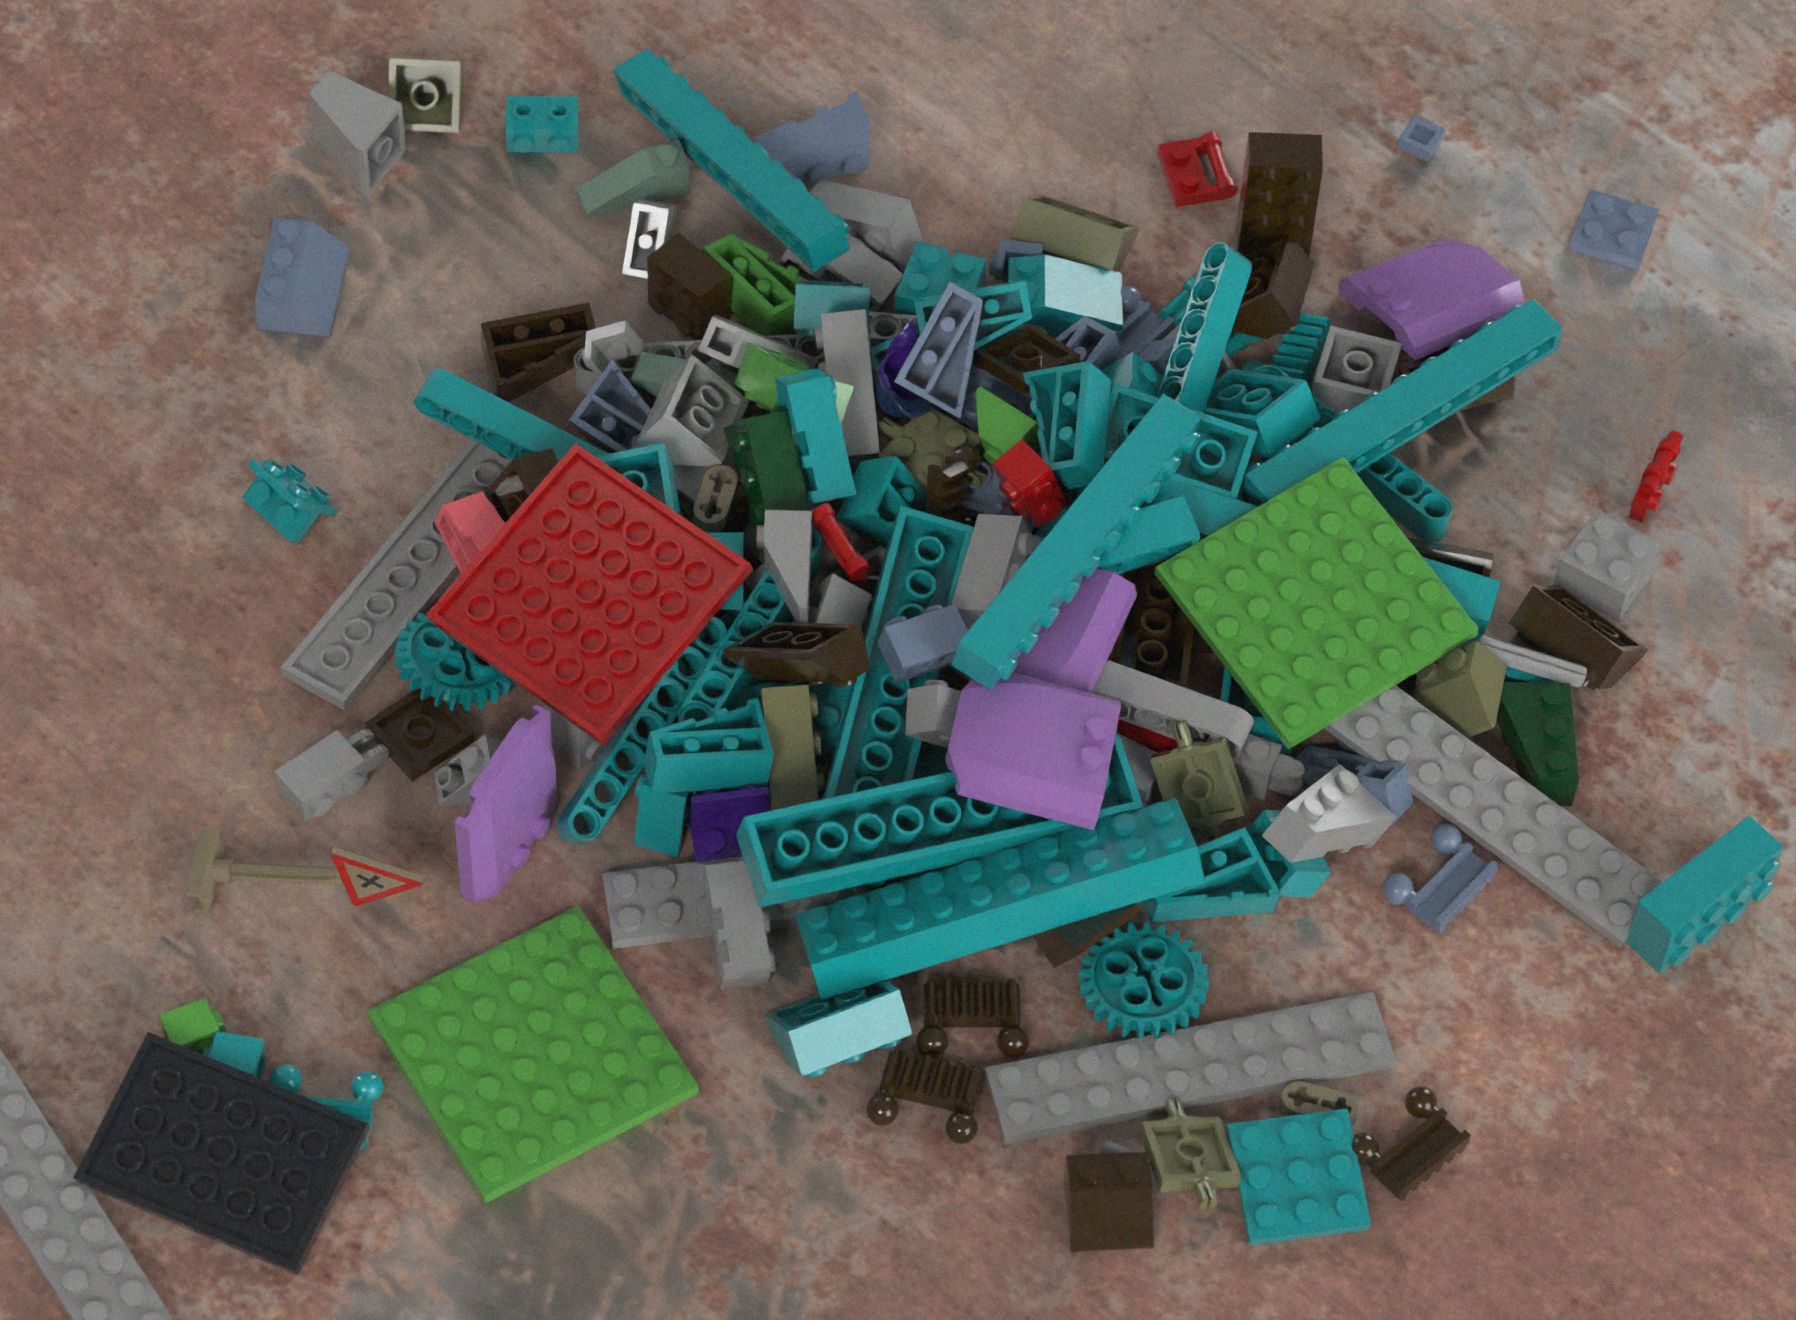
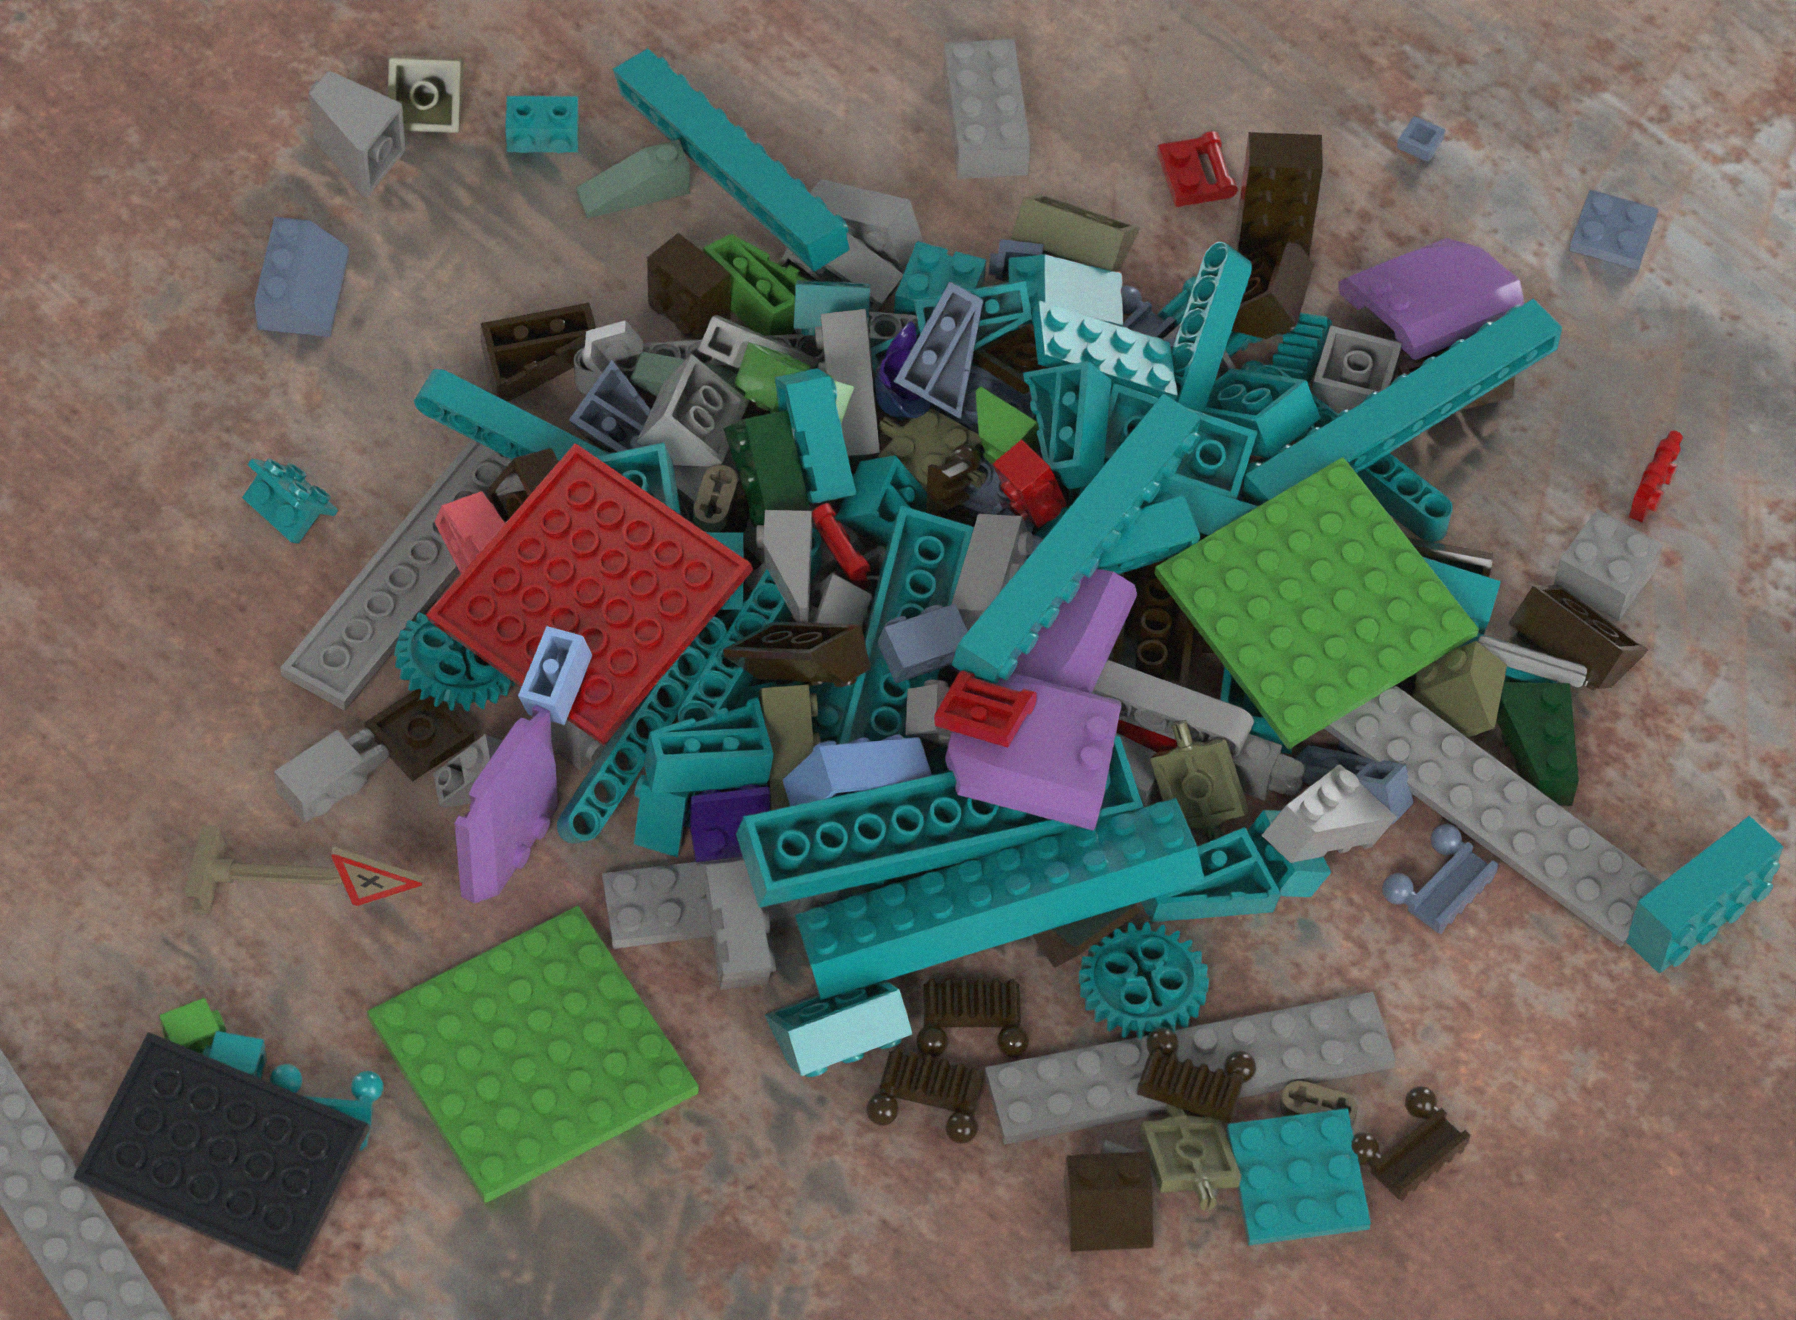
light grey slope [622,199,677,279] -> none
sand blue wedge [754,91,870,184] -> none
none -> light blue brick [518,626,593,725]
none -> medium blue wedge [782,735,932,806]
none -> red plate [934,670,1037,748]
none -> light grey brick [942,39,1030,179]
none -> teal plate [1032,301,1178,400]
none -> dark brown gear [1136,1027,1256,1123]

